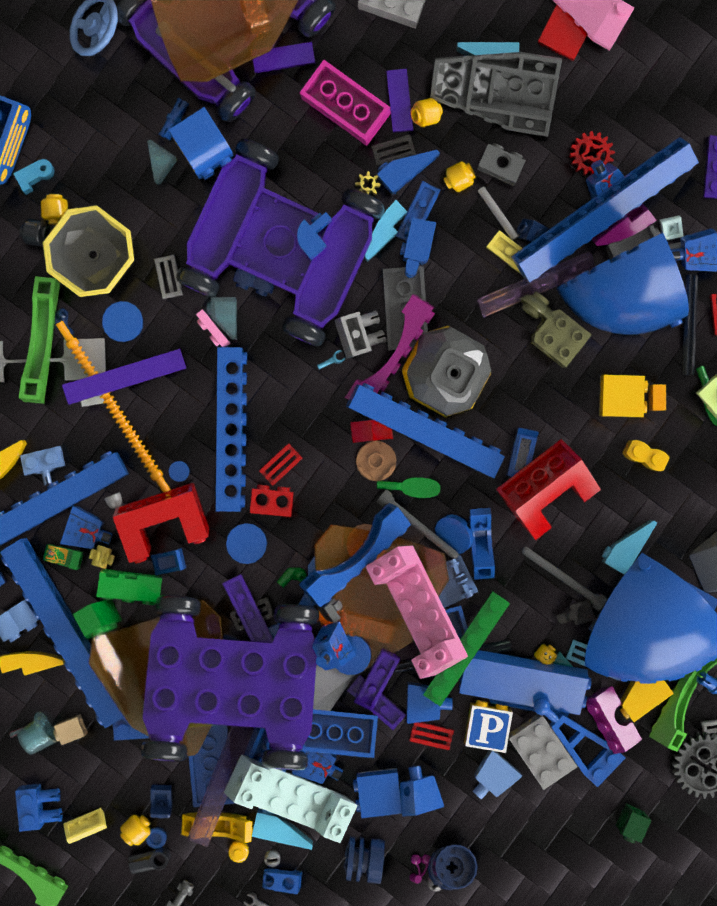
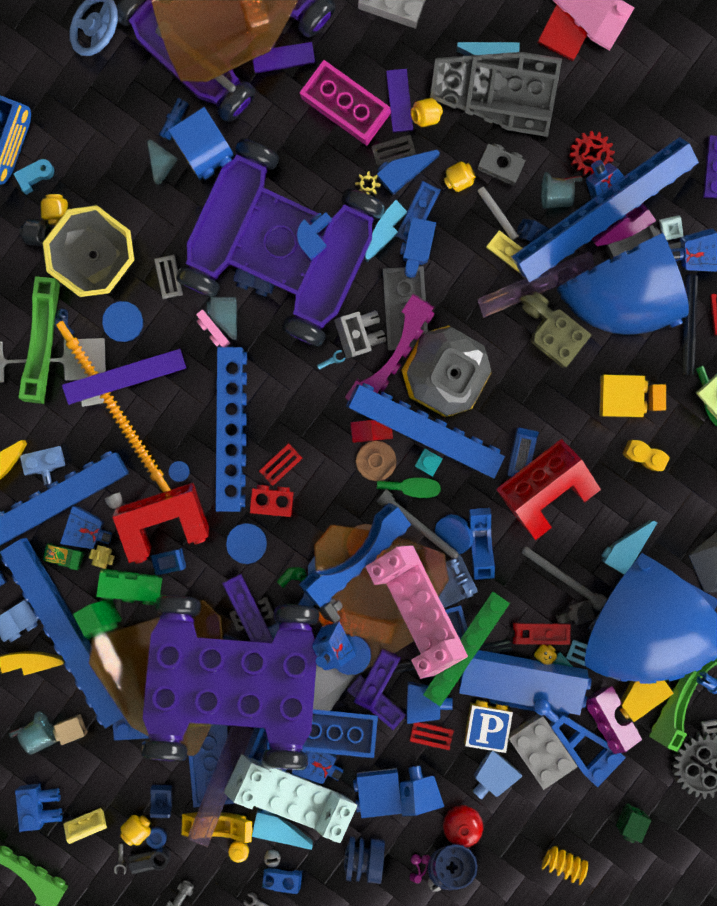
none -> flat silver hand [114,844,128,874]
none -> teal brick [414,448,443,476]
none -> red cylinder [443,805,483,847]
none -> red plate [513,623,570,645]
none -> clear light blue hat [541,172,583,209]
none -> yellow piece [541,846,588,885]

